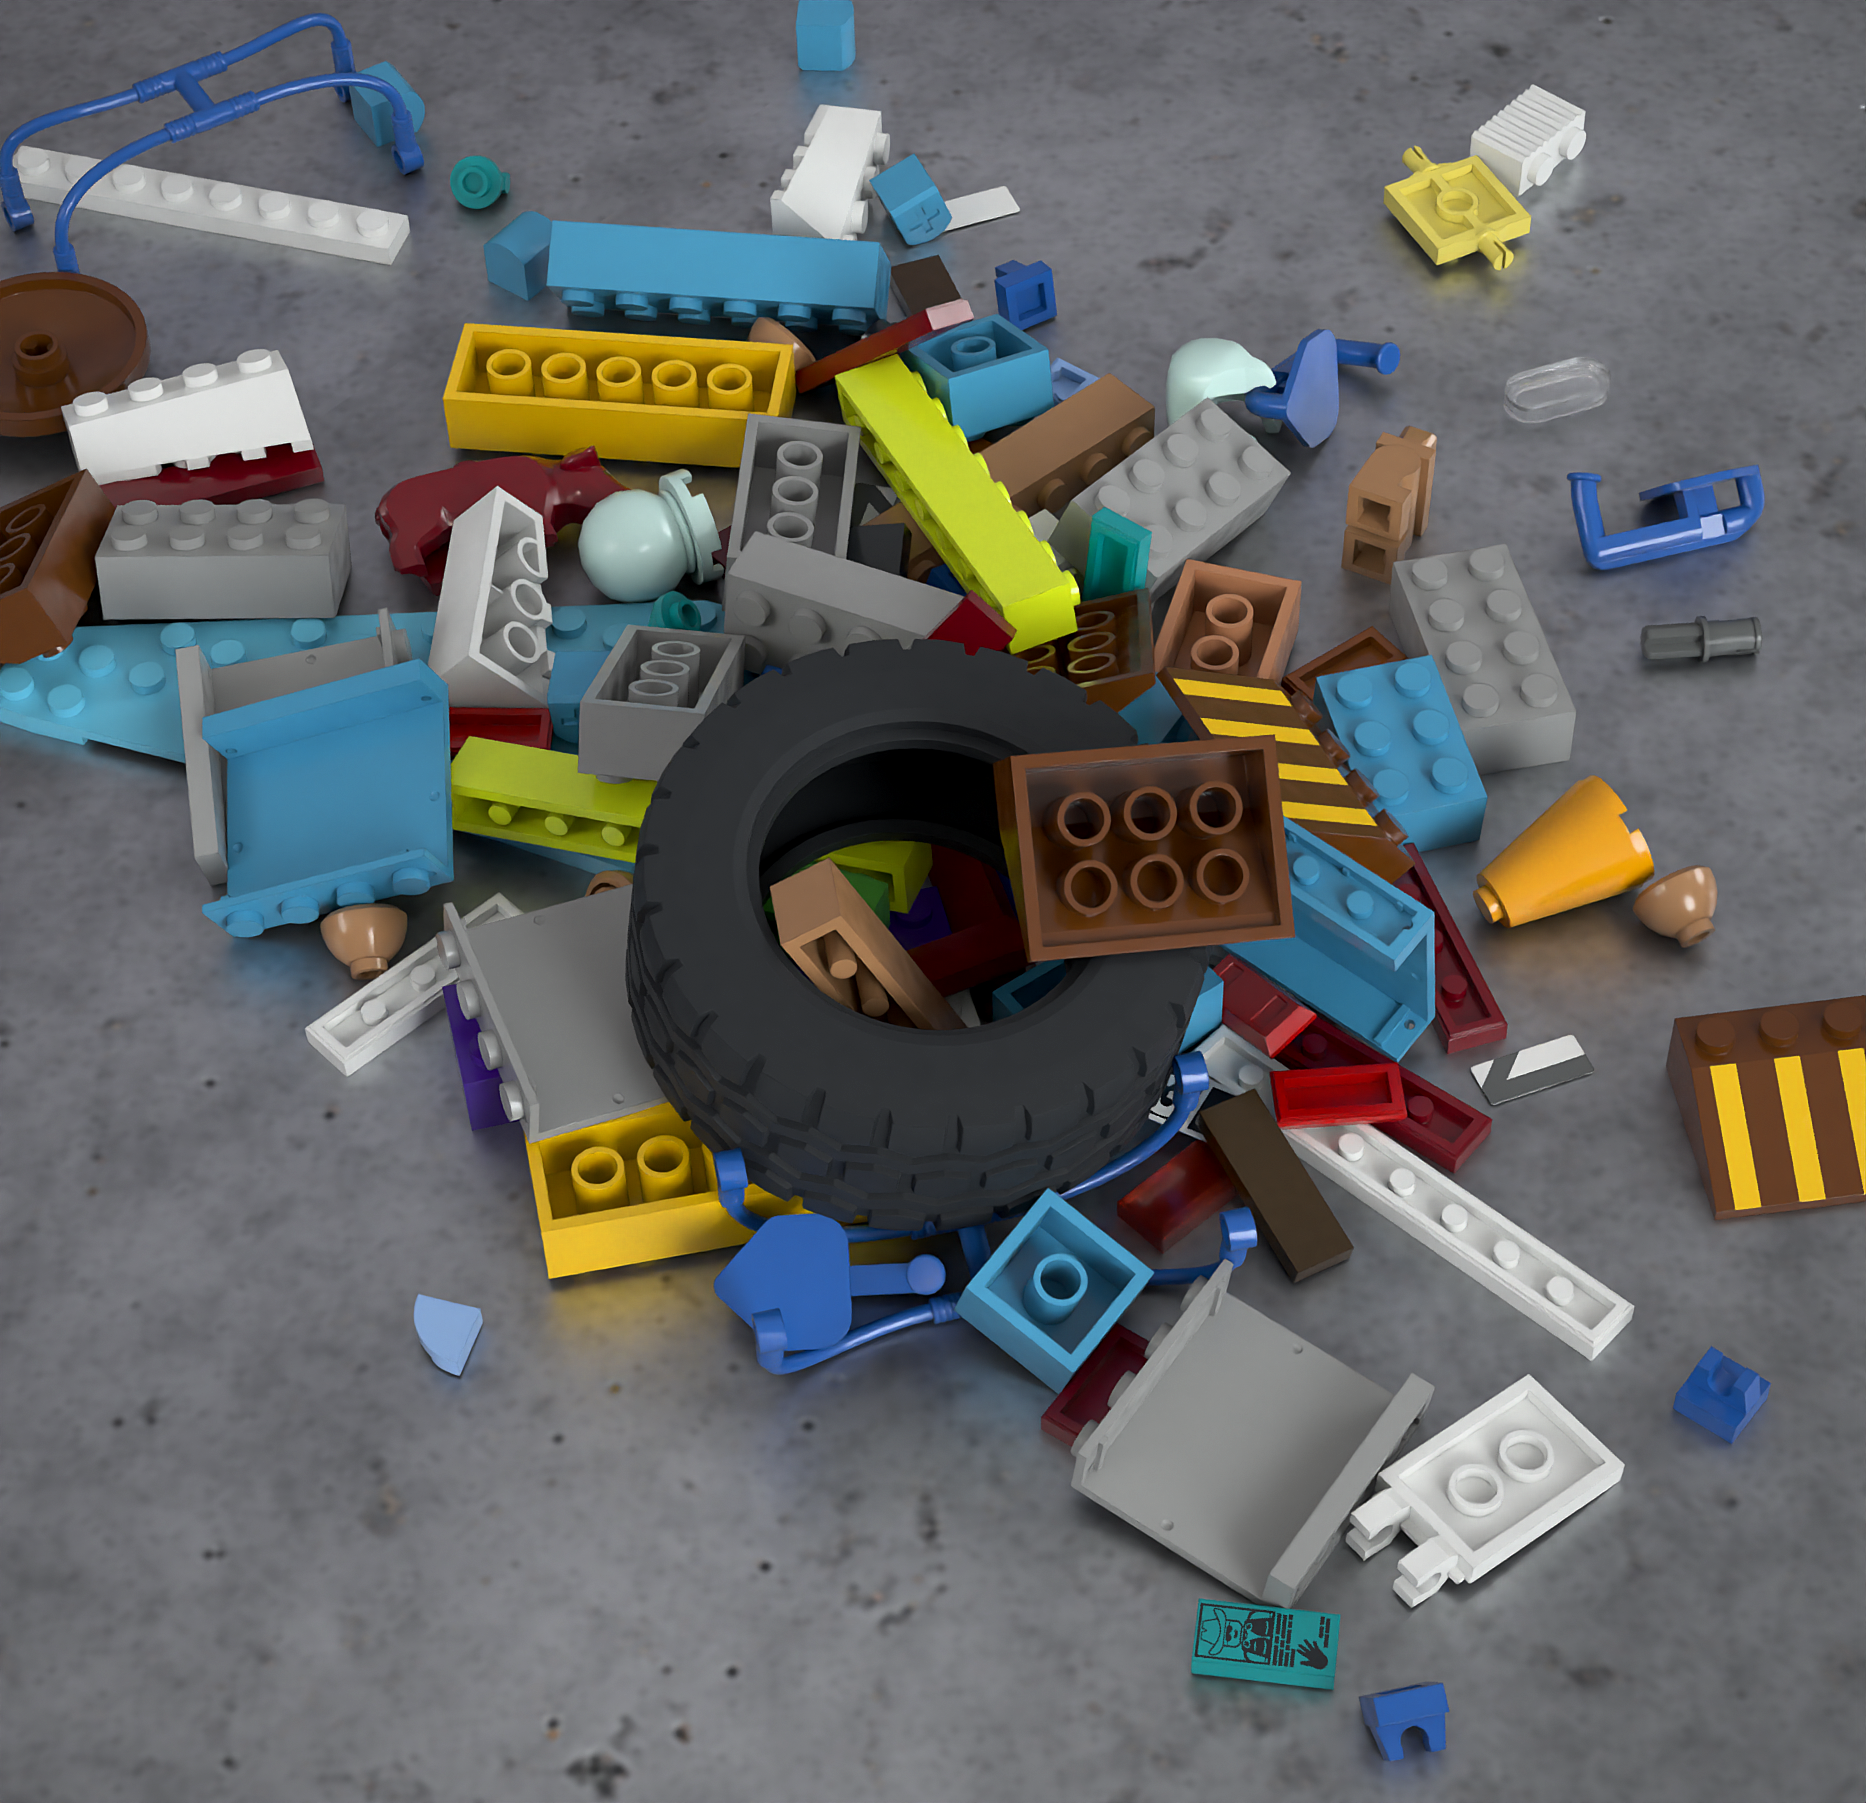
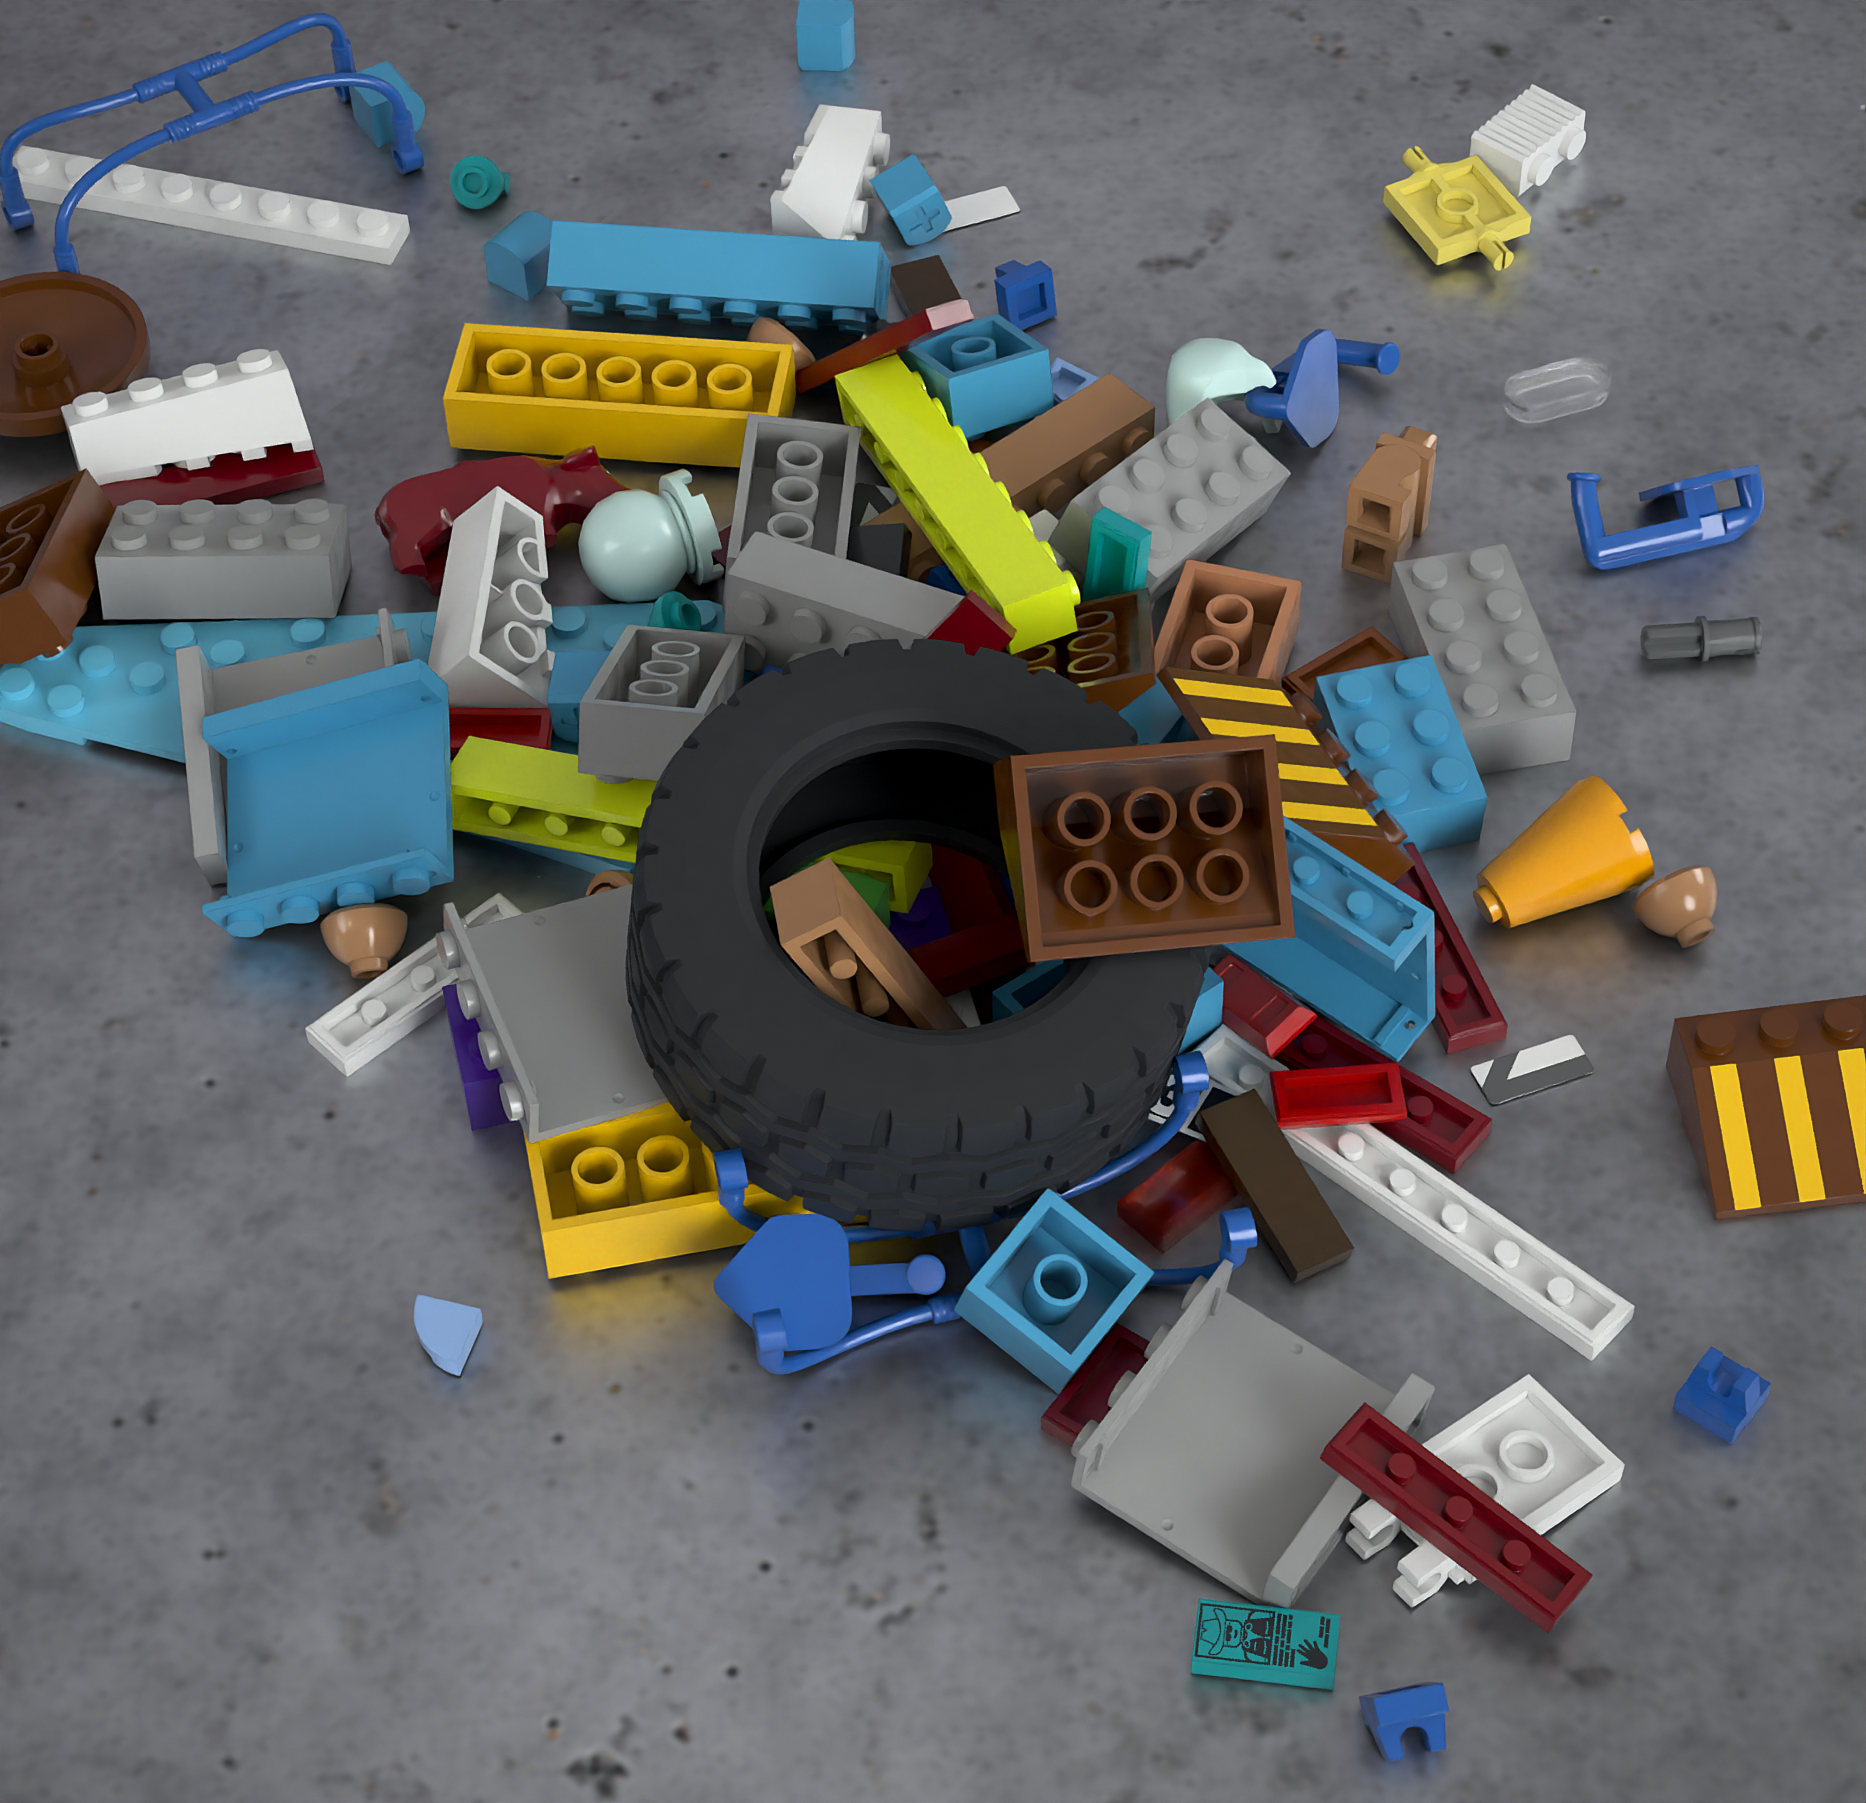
none -> dark red tile [1320,1402,1593,1633]

